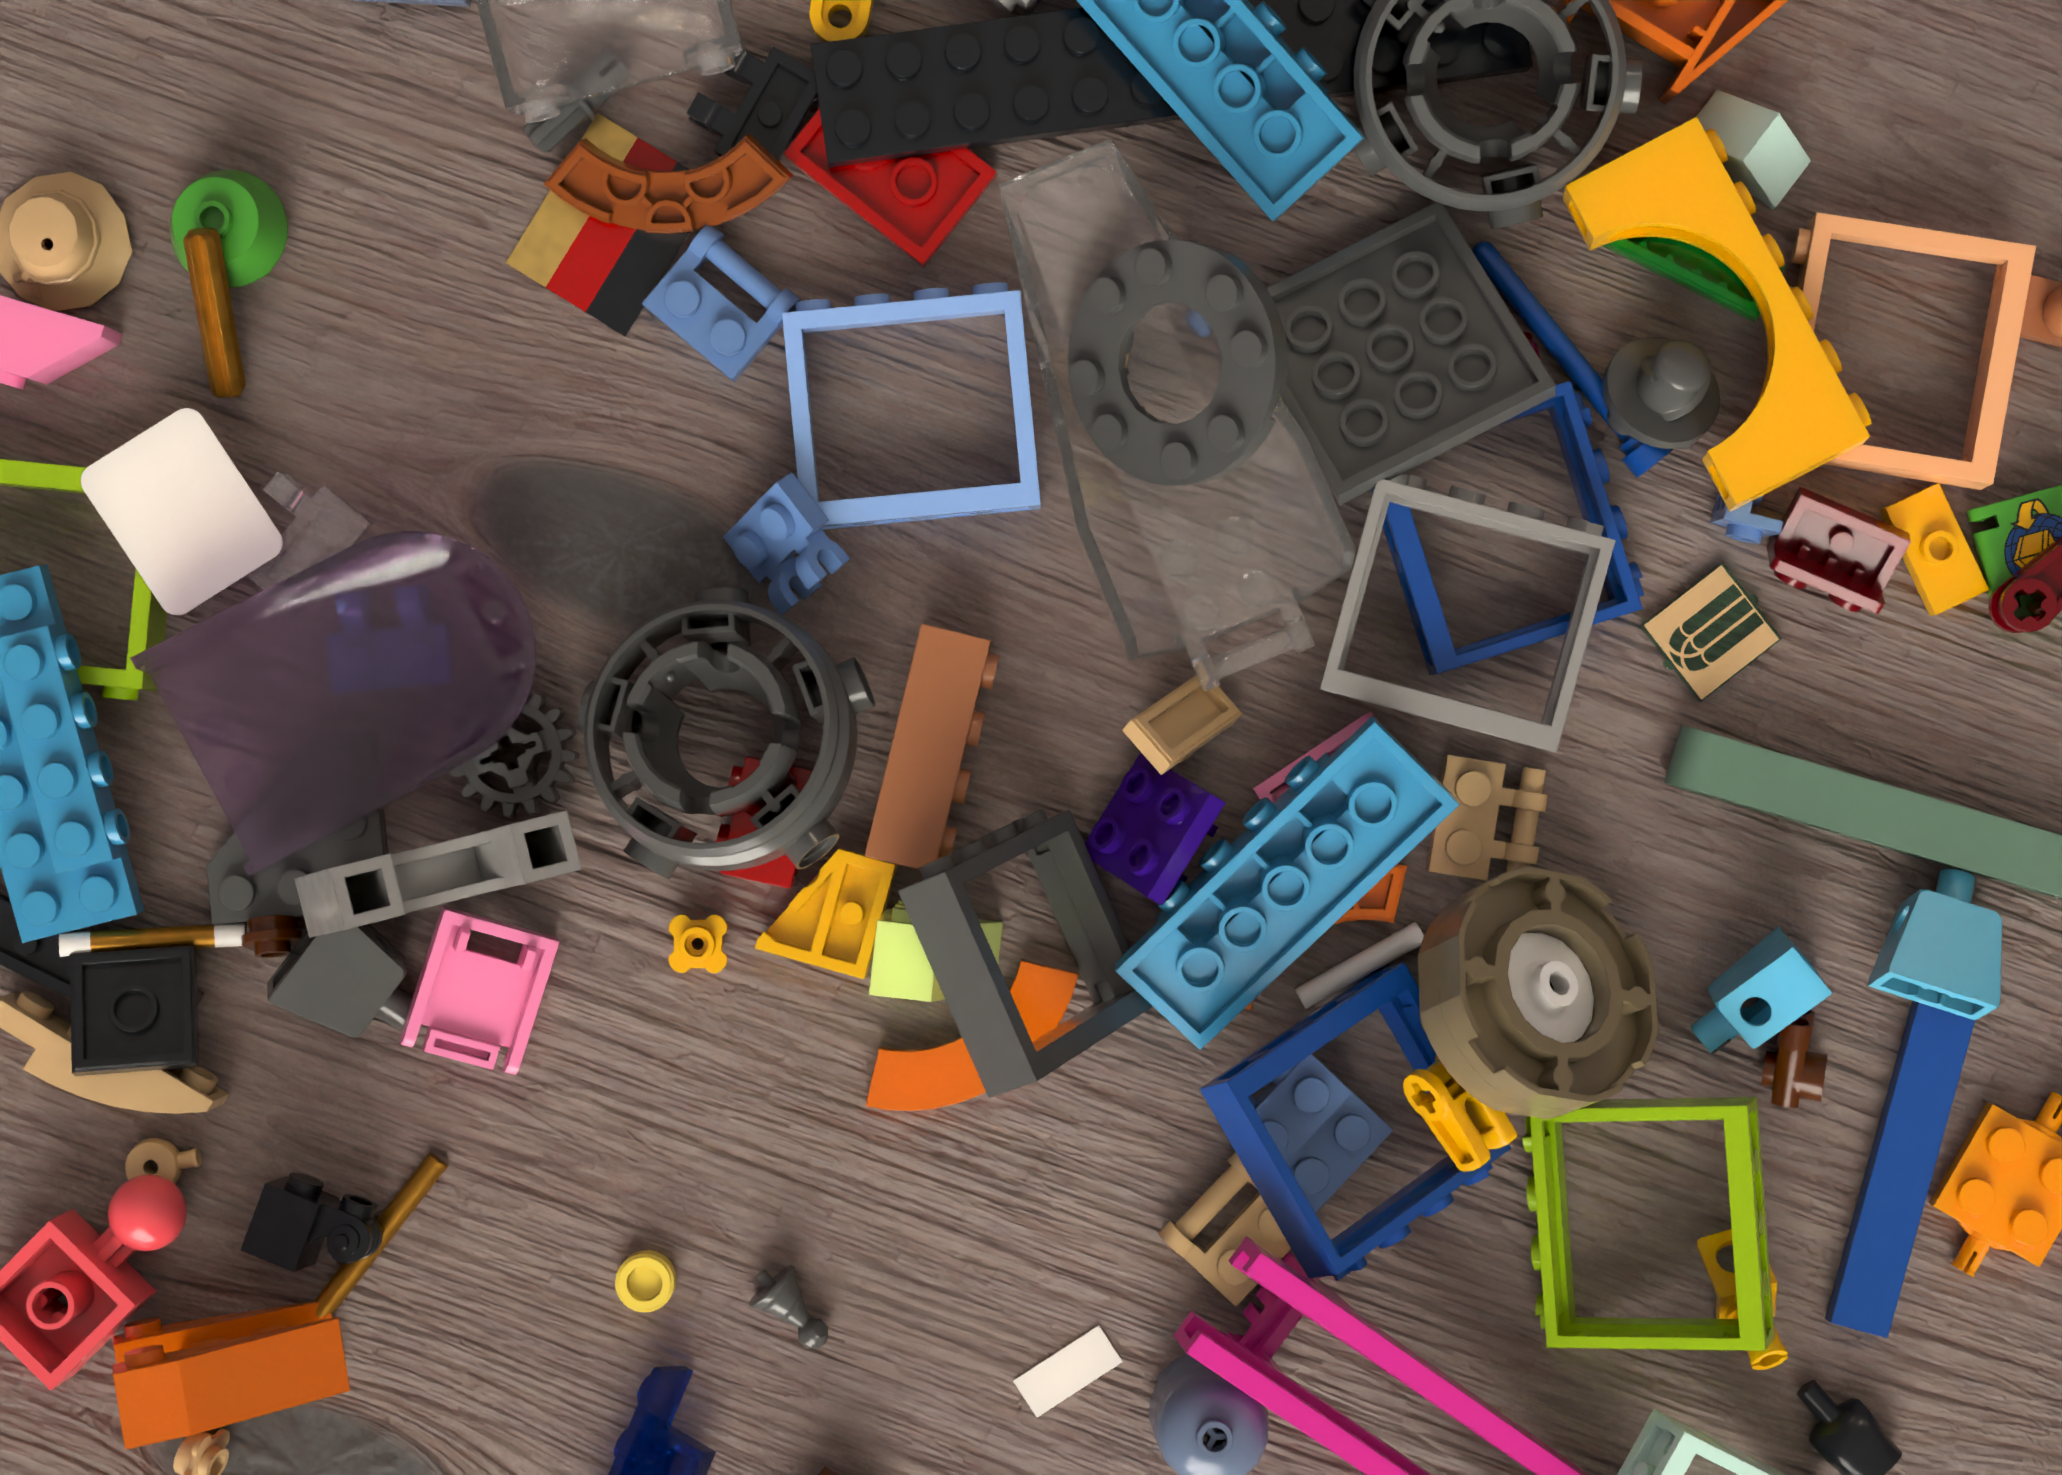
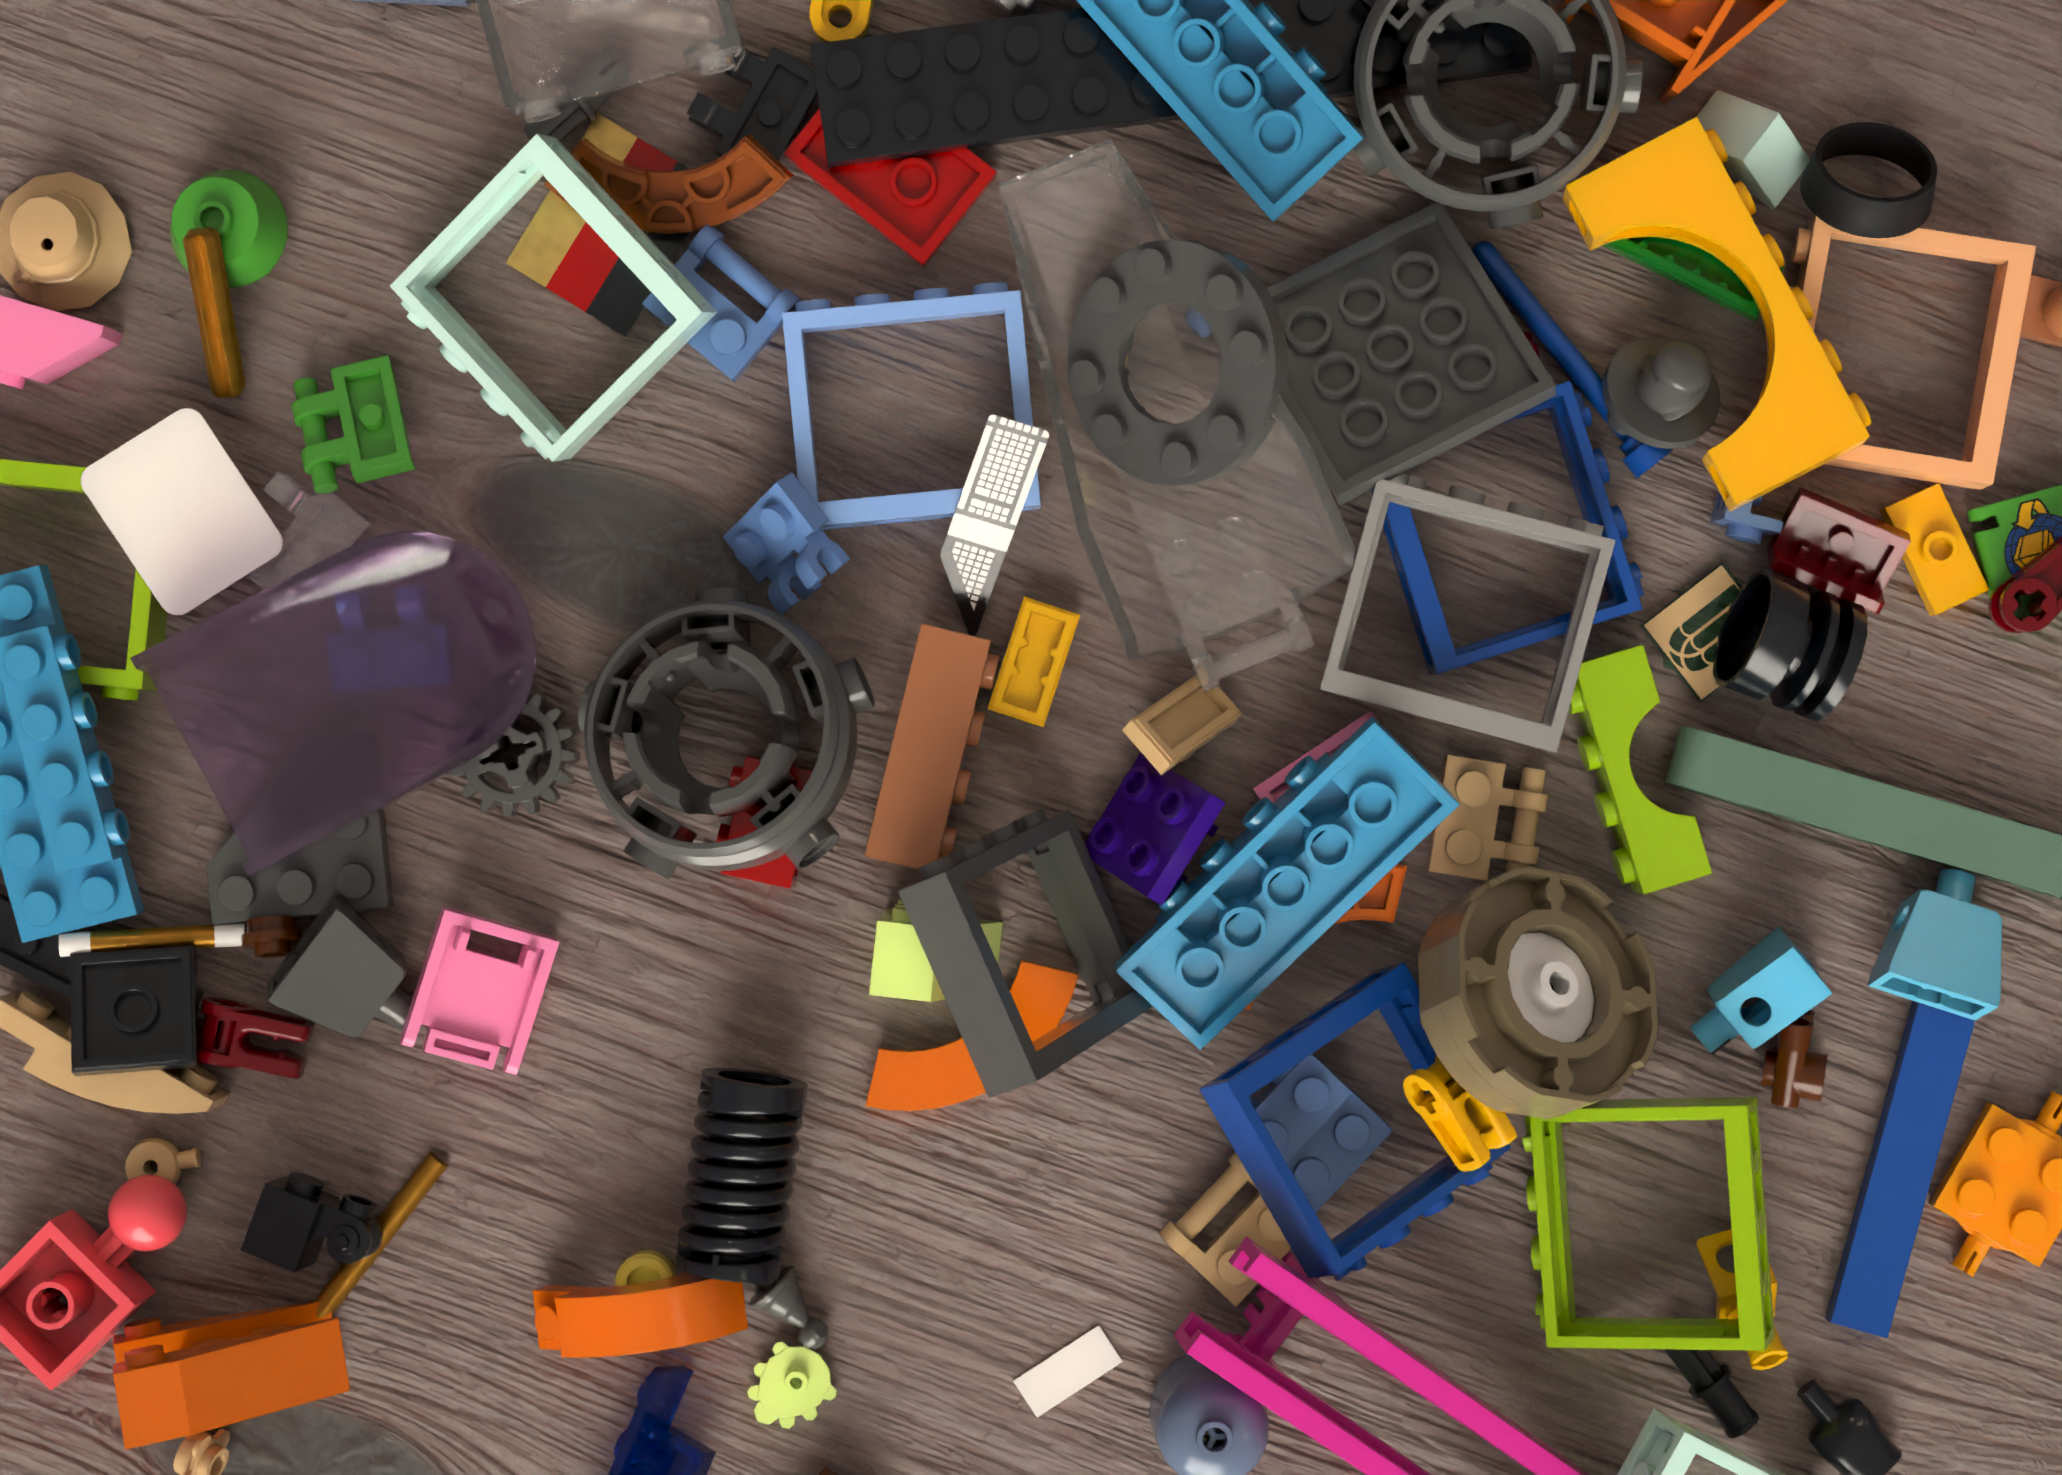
light grey arch [294,810,582,938] -> none
yellow plate [668,914,728,973] -> none
yellow wing [755,848,898,979] -> none
white piece [1294,922,1424,1009] -> none
none -> dark red piece [199,997,315,1079]
none -> bright green plate [291,355,416,494]
none -> light aqua window [390,134,717,462]
none -> orange arch [532,1272,748,1358]
none -> black piece [674,1068,808,1283]
none -> yellowish green piece [747,1342,837,1429]
none -> sticker [940,414,1049,636]
none -> yellow plate [987,596,1080,728]
none -> lime arch [1568,644,1713,894]
none -> black axle [1664,1349,1759,1438]
none -> black wheel [1713,569,1868,721]
none -> black tyre [1800,122,1937,238]

